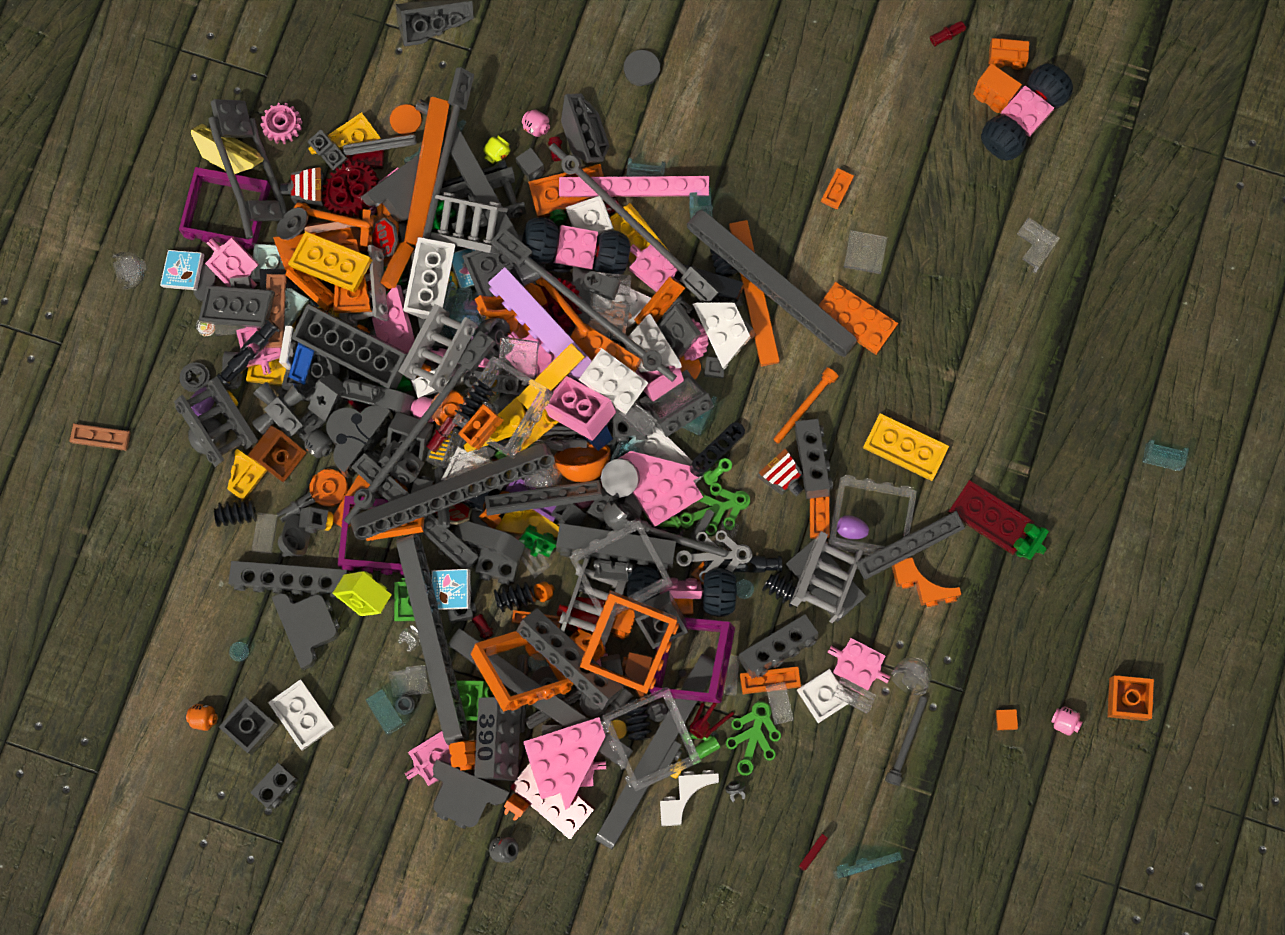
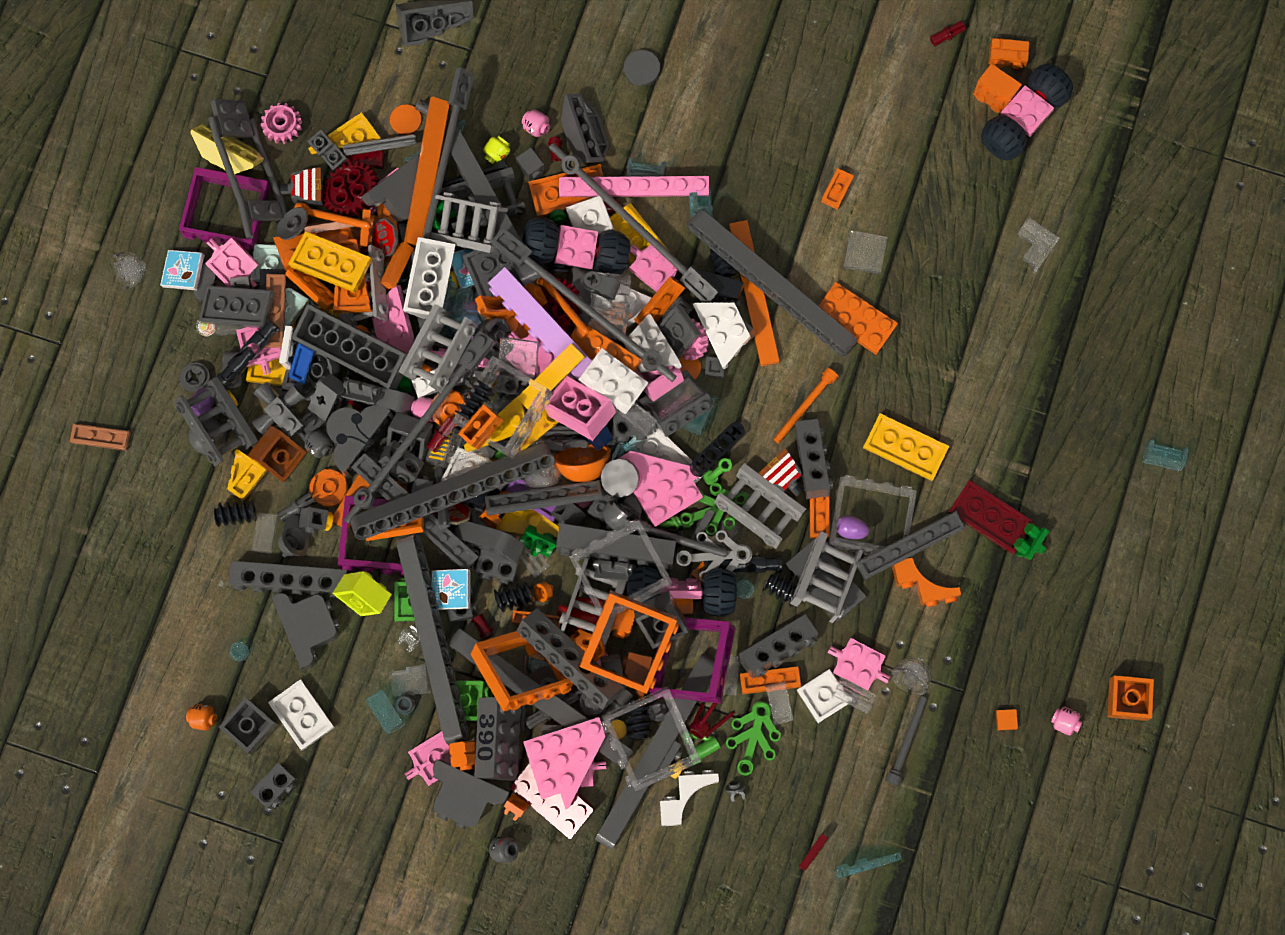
none -> light grey fence [714,463,806,549]

